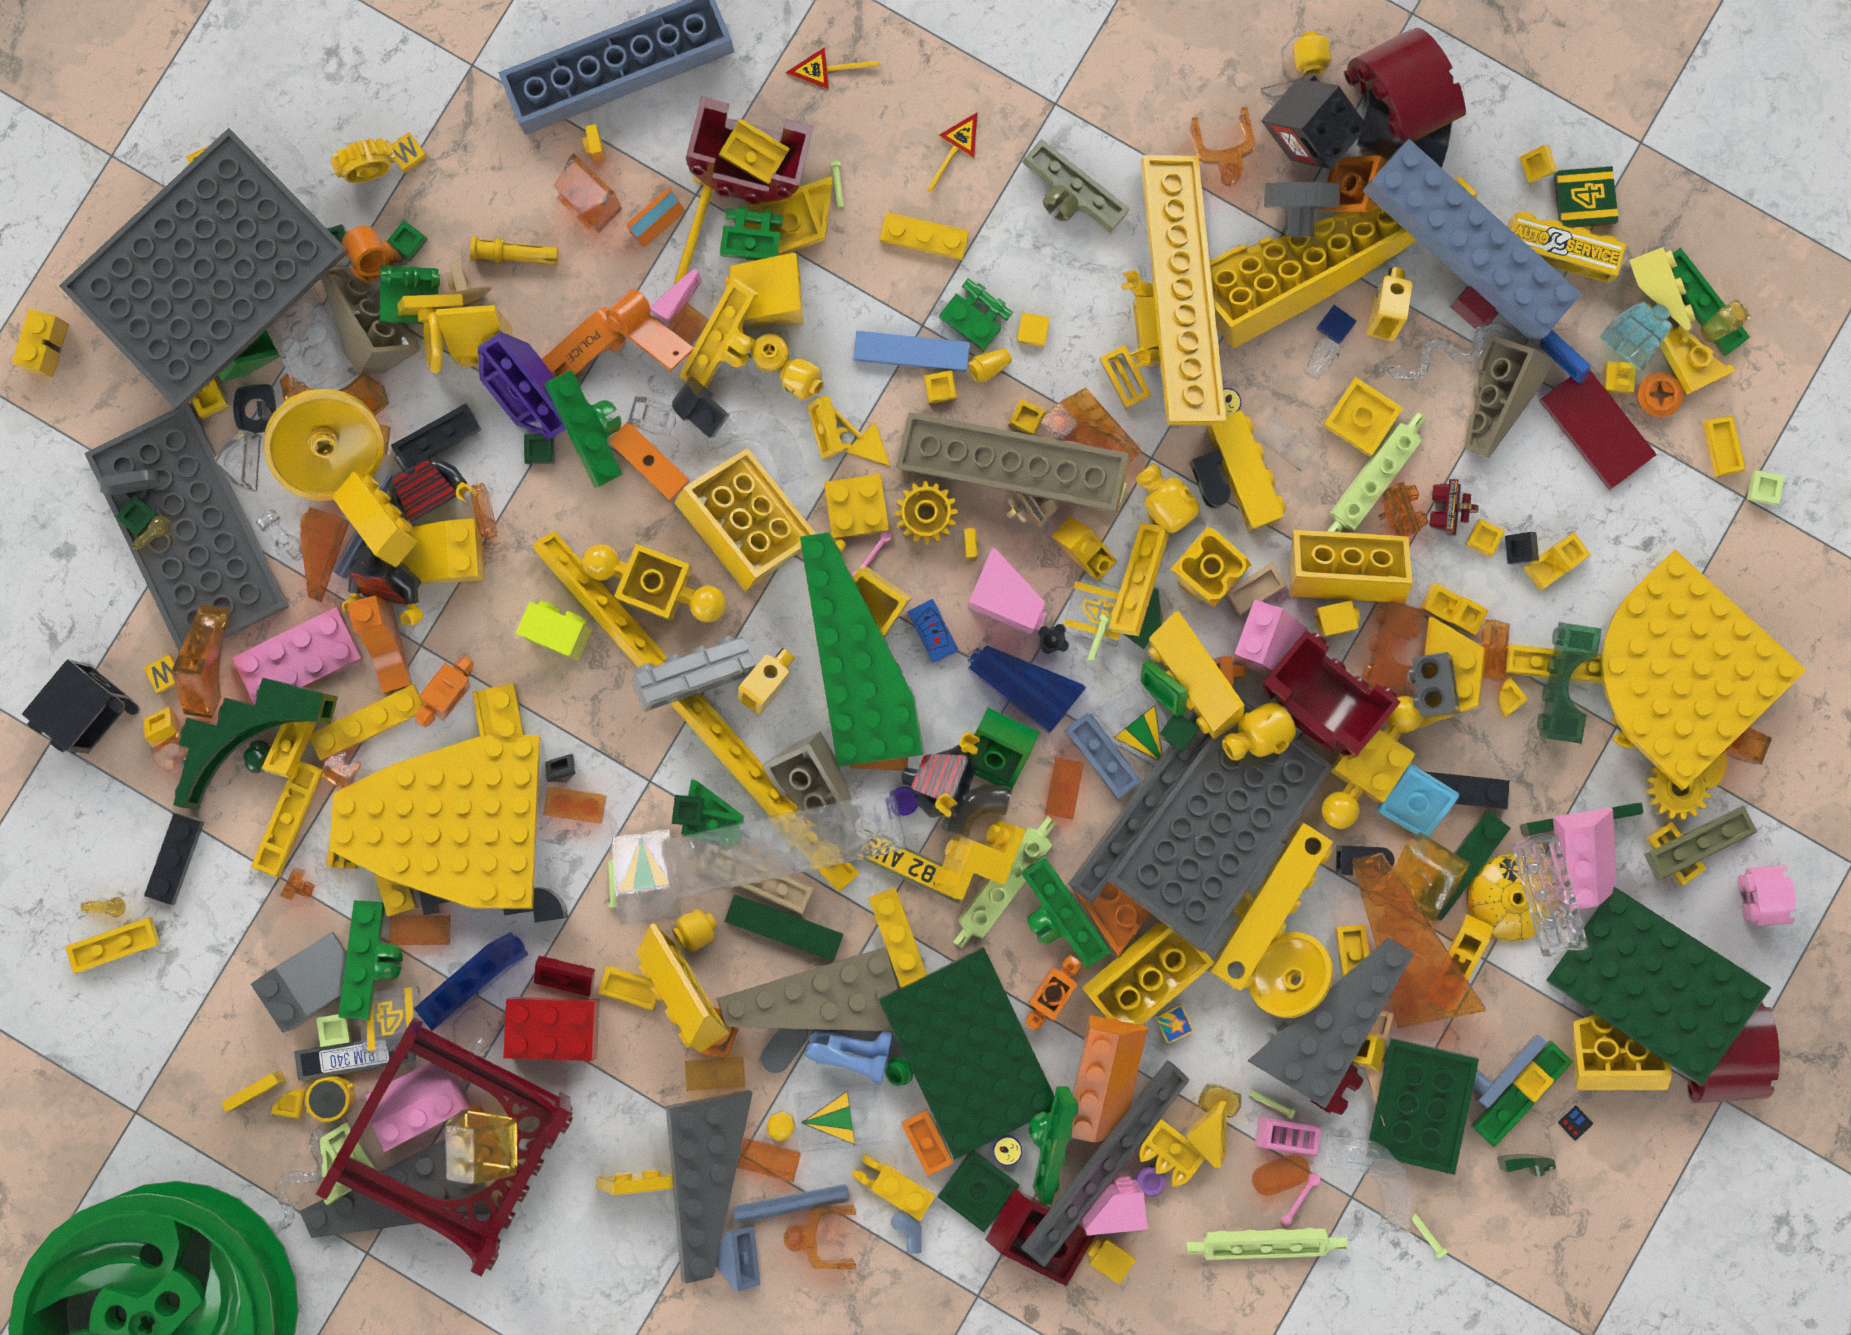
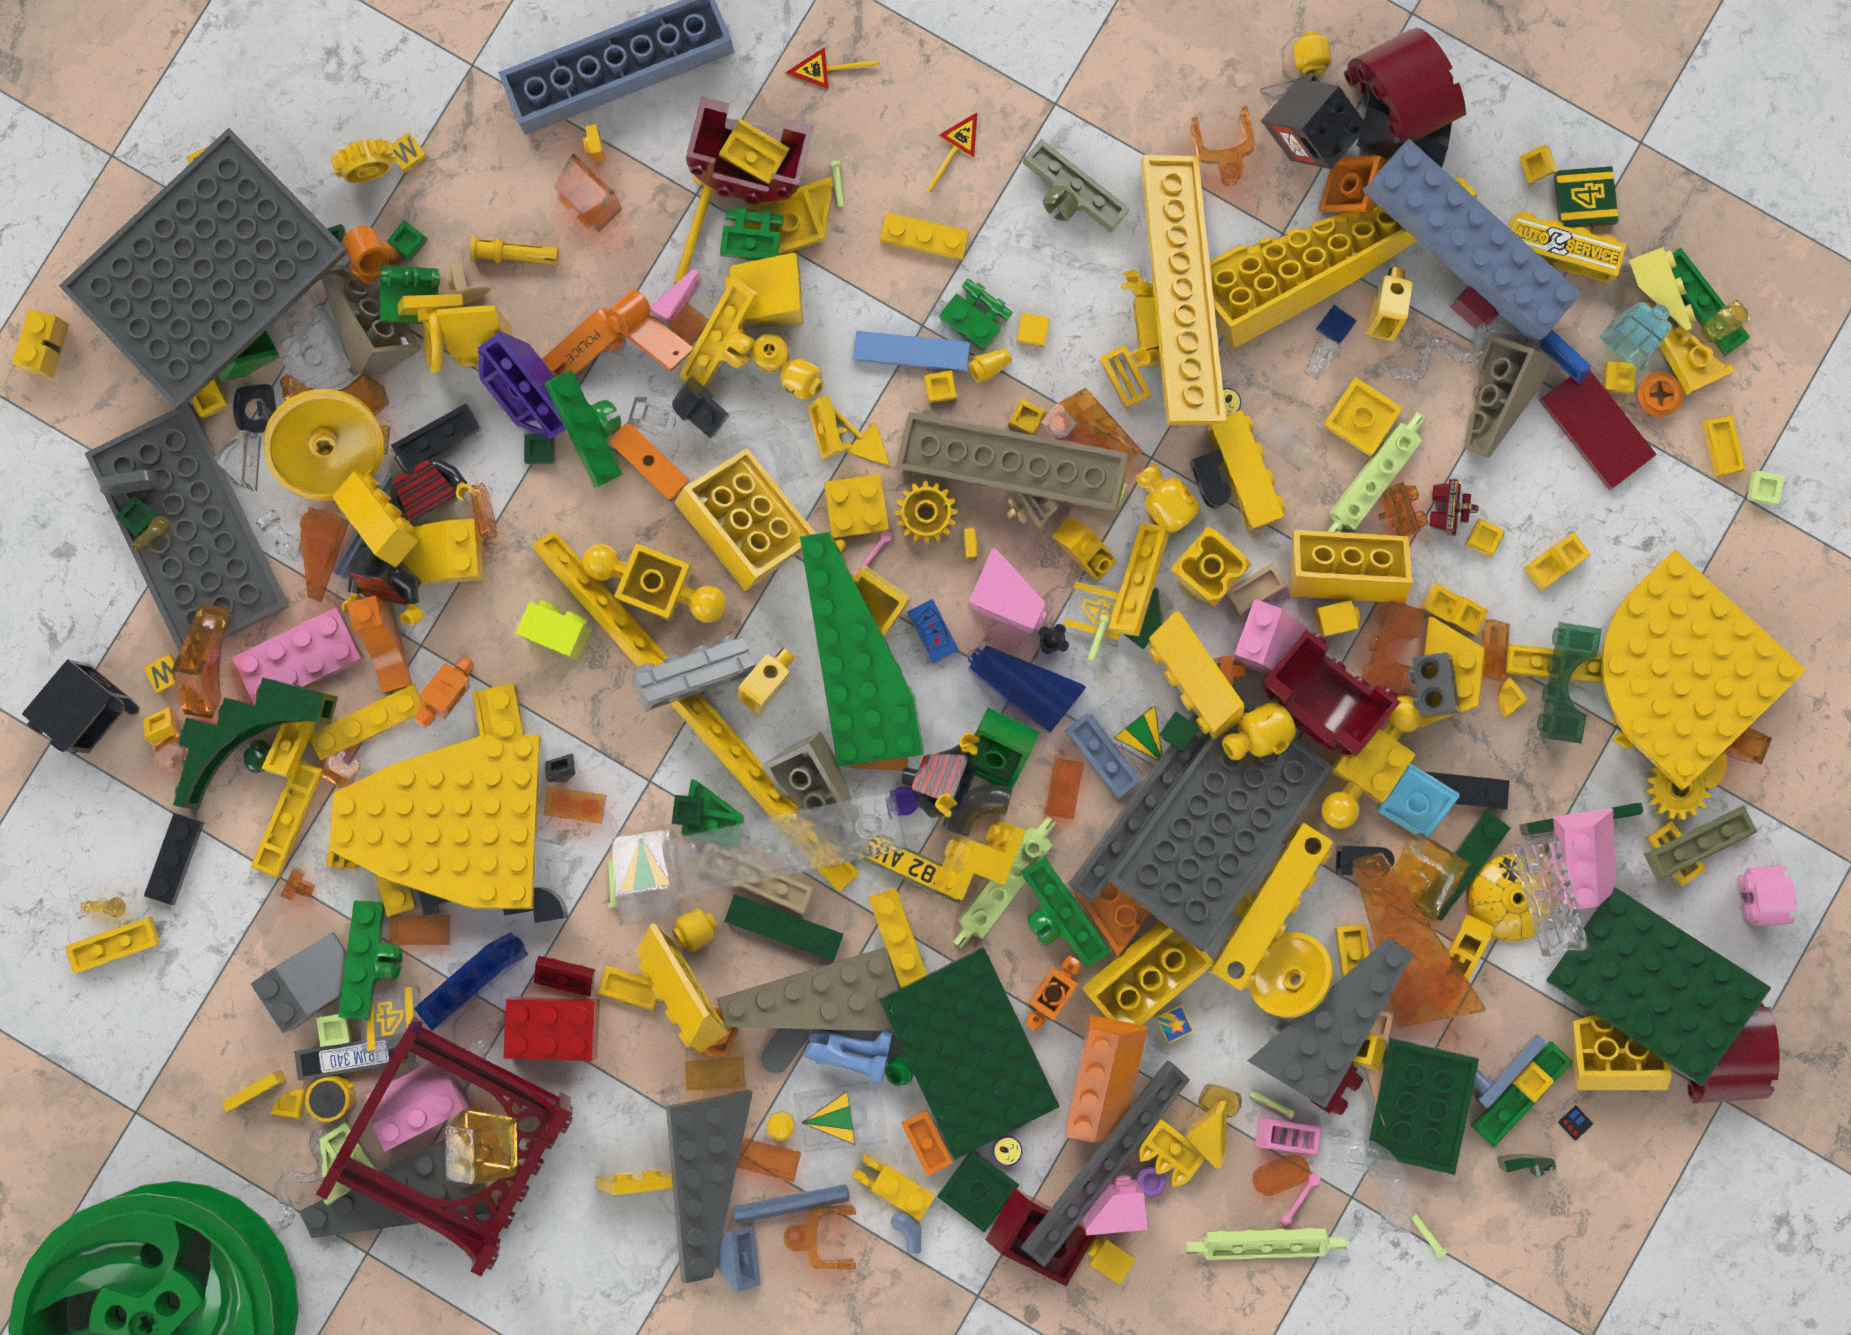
orange slope [626,188,685,247] -> none
green plate [1028,1086,1078,1204] -> none
green tile [1140,660,1188,717] -> none
dark grey piece [1264,182,1340,237] -> none
black plate [1505,532,1539,565] -> none

